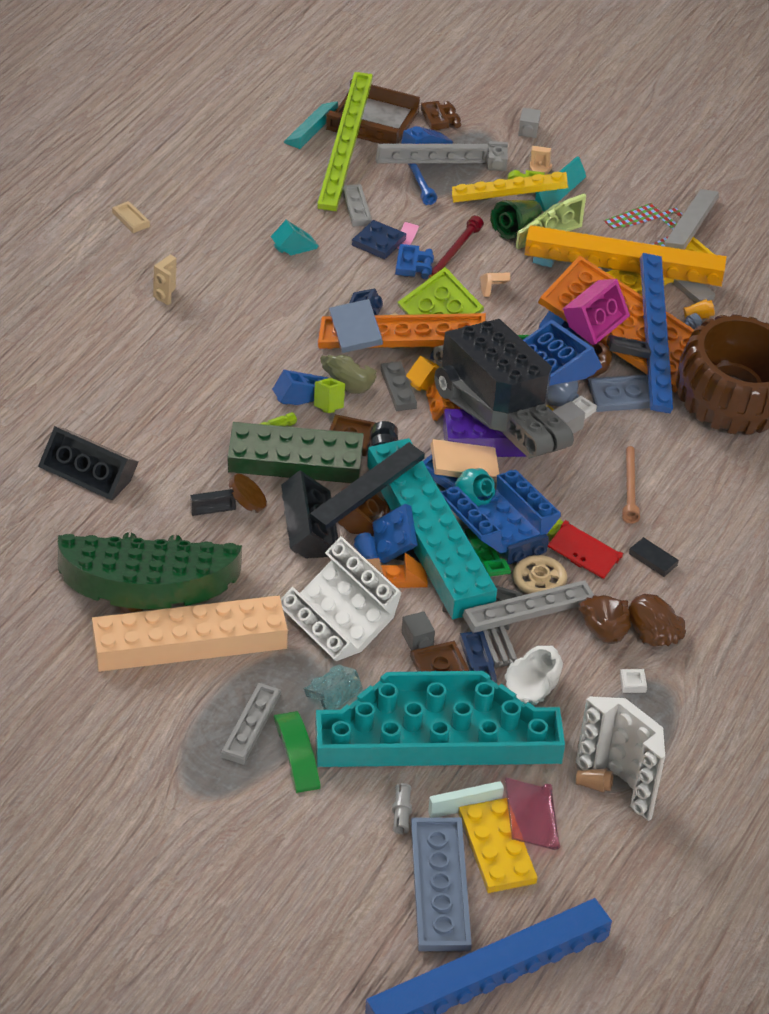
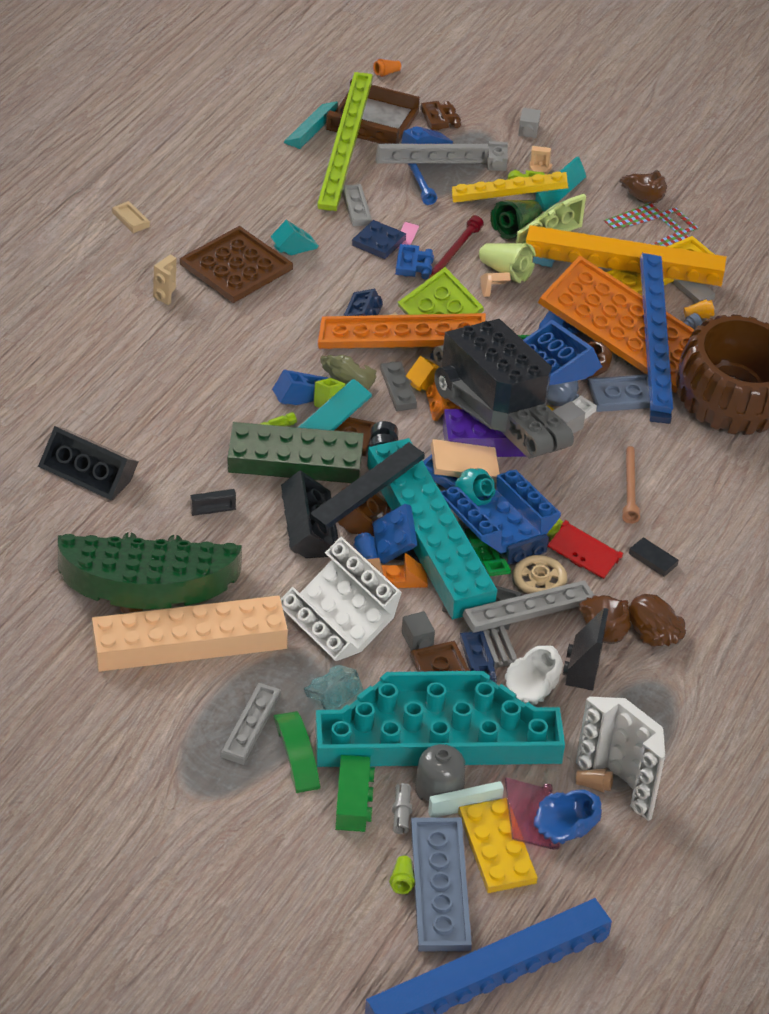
reddish brown tile [229,473,267,513] -> none
sand blue tile [329,299,383,353] -> none
dark pink slope [563,279,630,345] -> none
black tile [606,335,651,359] -> none
white tile [620,669,647,693] -> none
light grey tile [665,189,719,250] -> none
none -> reddish brown plate [180,226,293,303]
none -> teal slope [298,379,372,431]
none -> green brick [335,755,375,832]
none -> orange cone [373,59,401,77]
none -> lime cone [389,856,415,894]
none -> dark grey cylinder [415,744,465,802]
none -> yellowish green cone [479,243,536,283]
none -> blue piece [533,789,602,844]
none -> black slope [562,608,609,691]
none -> reddish brown piece [619,170,667,204]
none -> dark blue tile [649,410,672,424]

